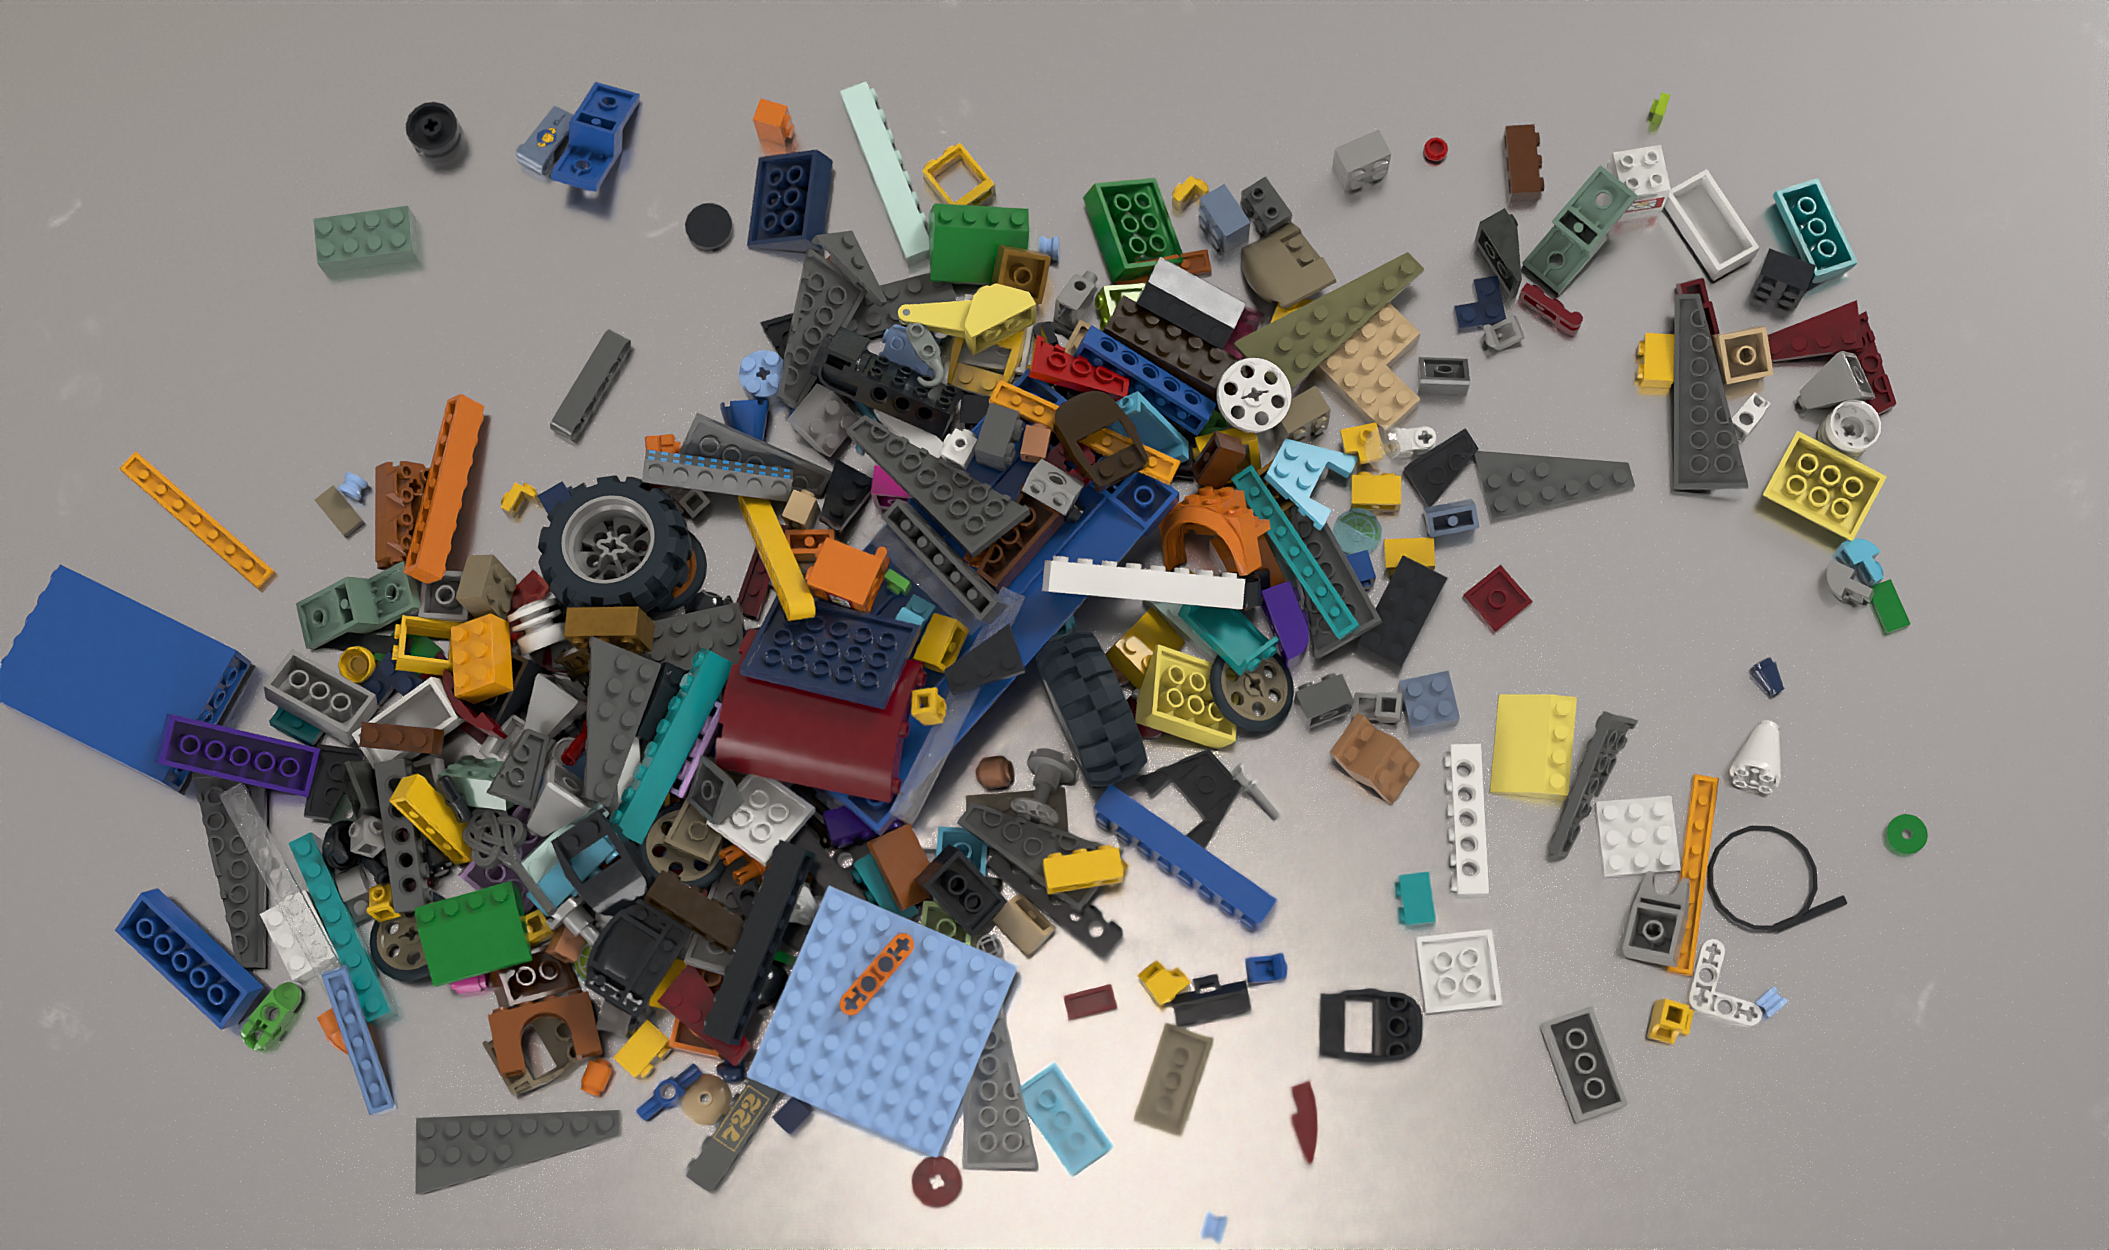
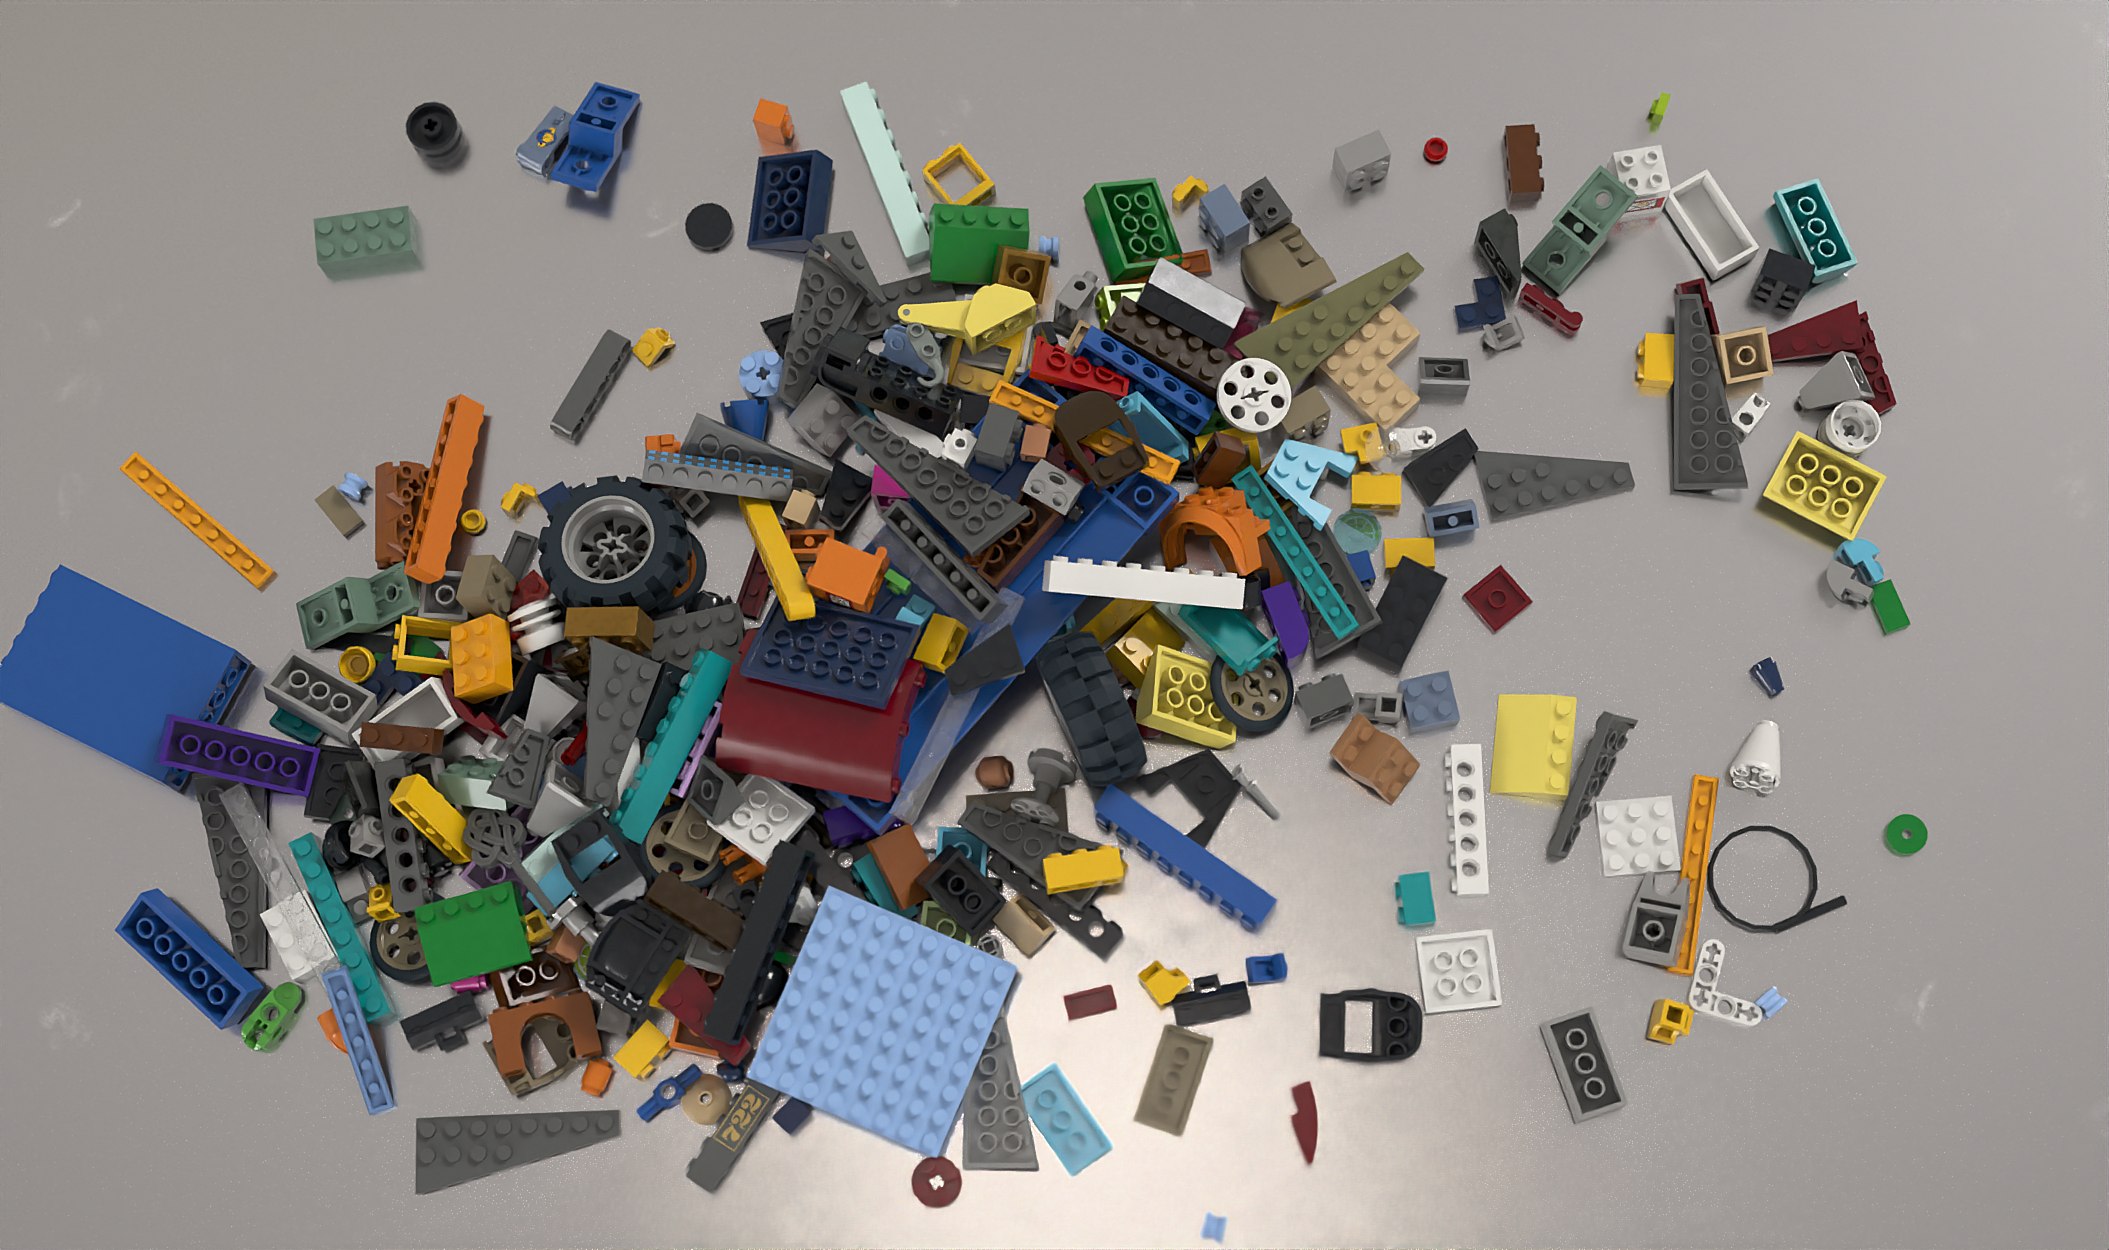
black axle [437,775,473,824] -> none
orange beam [839,933,914,1015] -> none
yellow brick [911,687,946,726] -> none
none -> black piece [399,990,485,1052]
none -> yellow plate [461,509,486,534]
none -> dark grey tile [502,530,539,584]
none -> yellow bracket [632,328,675,367]
none -> yellow brick [1079,598,1157,650]

